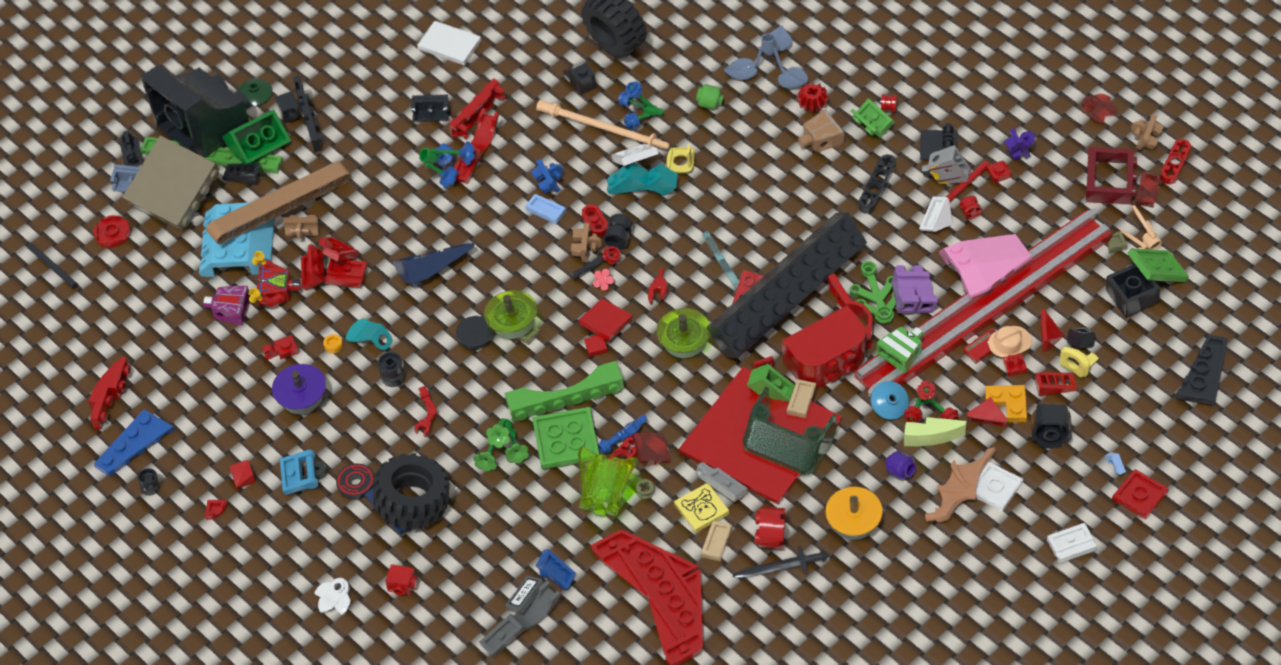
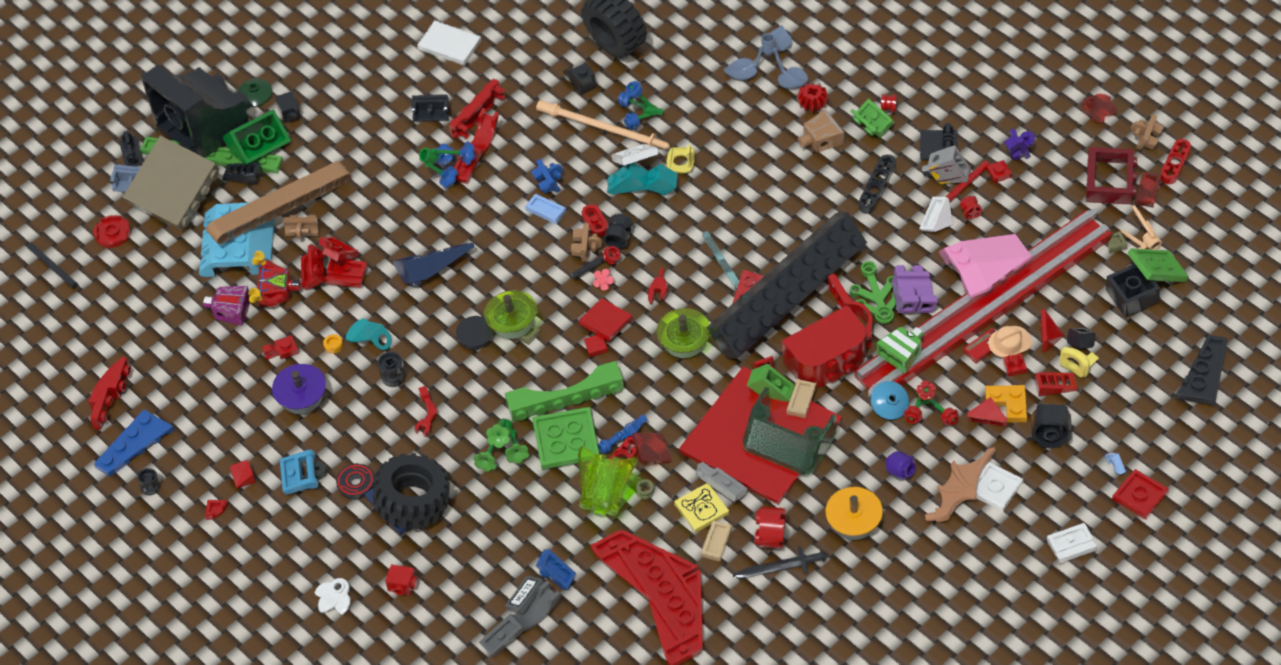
black wing [293,75,323,152] -> none
bright green head [695,84,723,110] -> none
yellowish green slope [904,417,966,447] -> none

